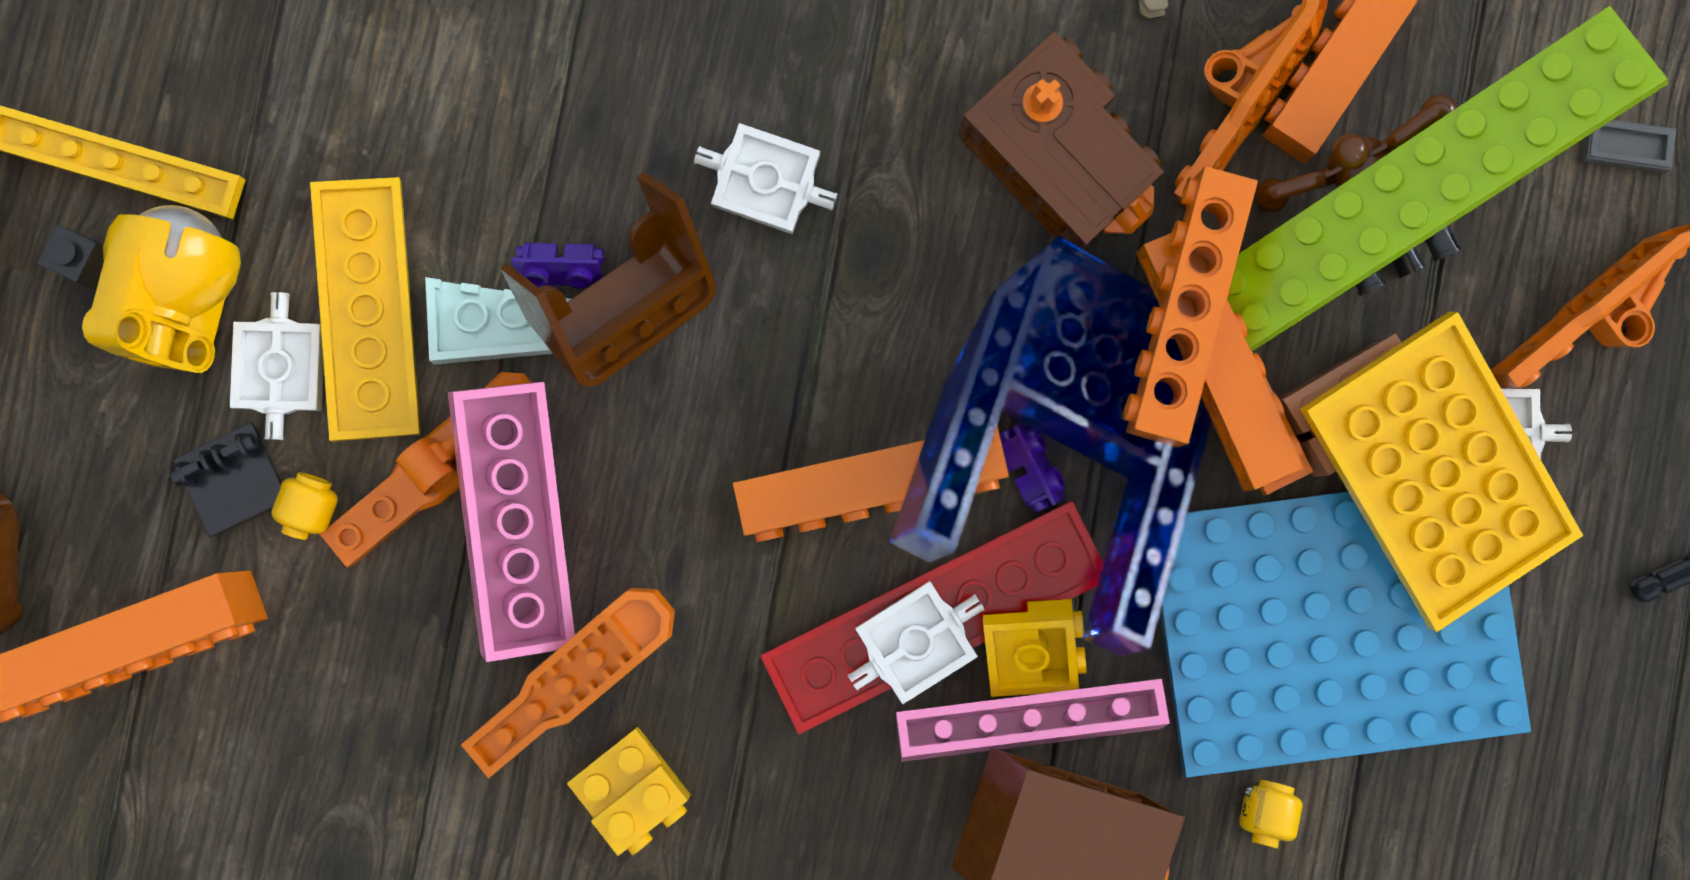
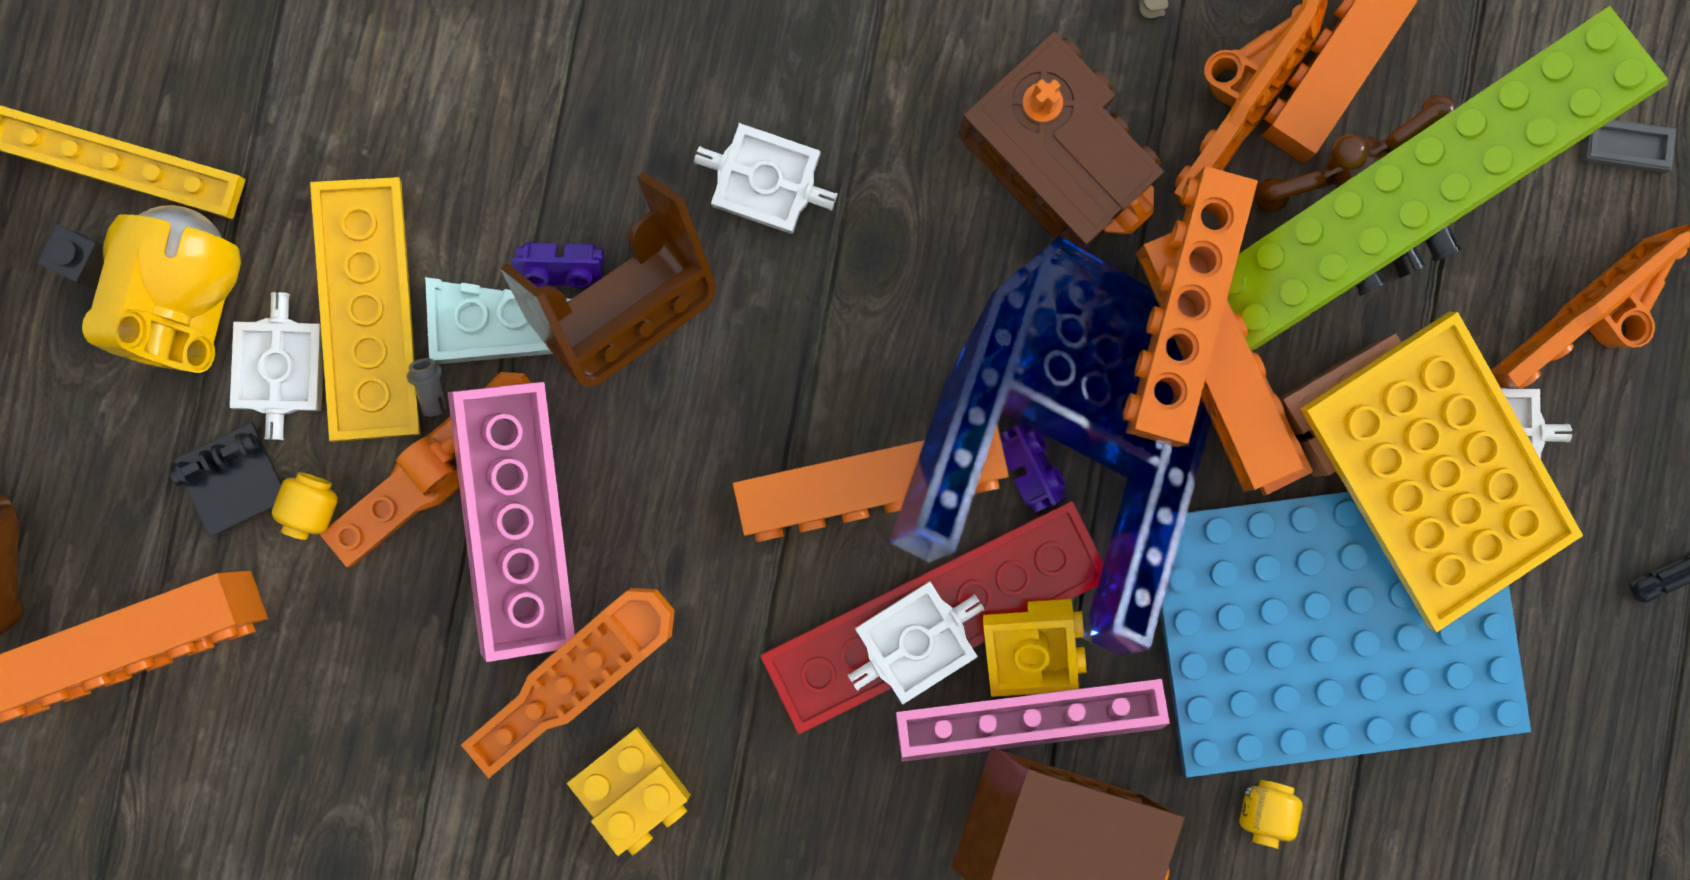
none -> dark grey pin [407,358,449,417]

